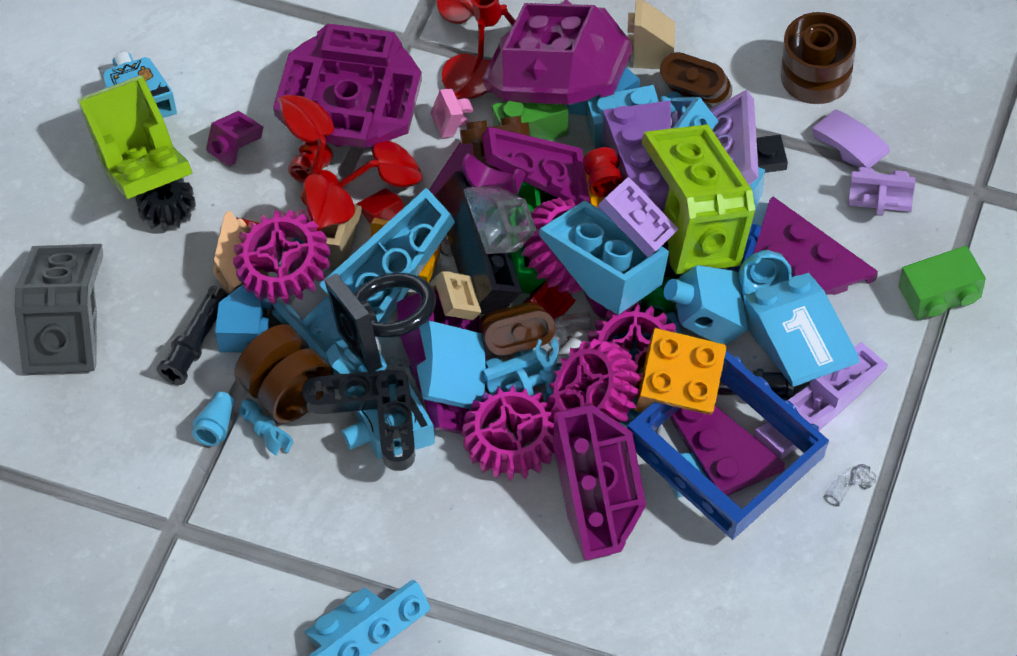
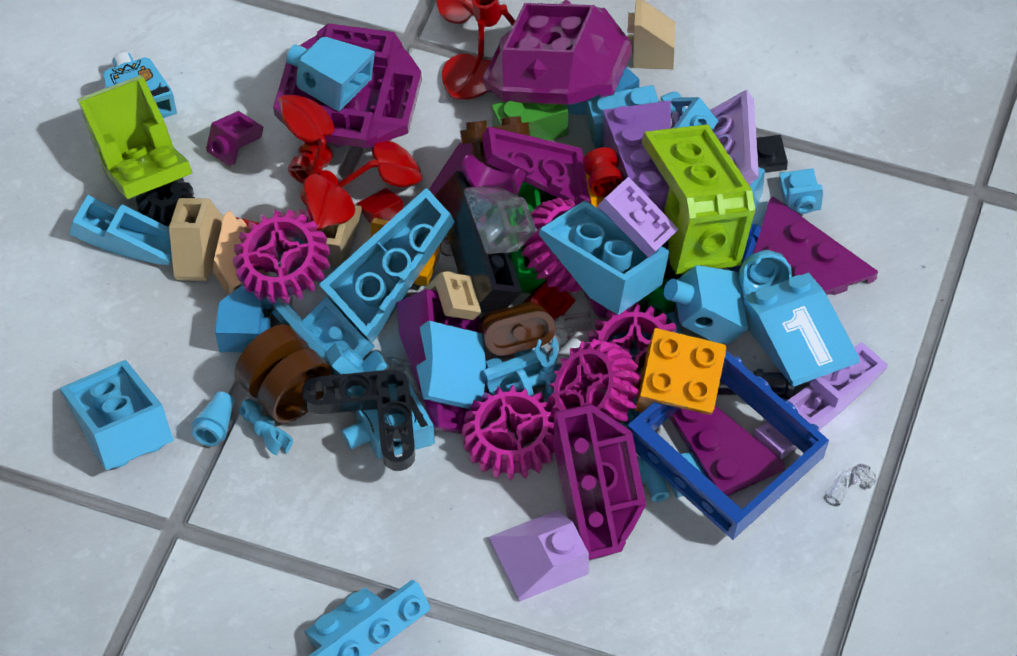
dark grey bracket [15,244,103,373] -> none
black pin [156,286,229,385] -> none
black tile [324,273,436,373] -> none
bright pink tile [430,89,474,138] -> none
reddish brown brick [660,52,733,107] -> none
reddish brown wheel [781,12,856,104] -> none
lavender slope [812,109,890,168] -> none
lavender hips [848,167,916,216] -> none
bright green brick [898,245,986,320] -> none
none -> medium azure slope [60,360,174,471]
none -> medium azure slope [69,195,172,265]
none -> tan slope [169,198,224,281]
none -> medium azure torso [286,37,375,111]
none -> lavender slope [489,510,589,602]
none -> medium azure arm [637,456,669,502]
none -> medium azure bracket [779,168,823,214]

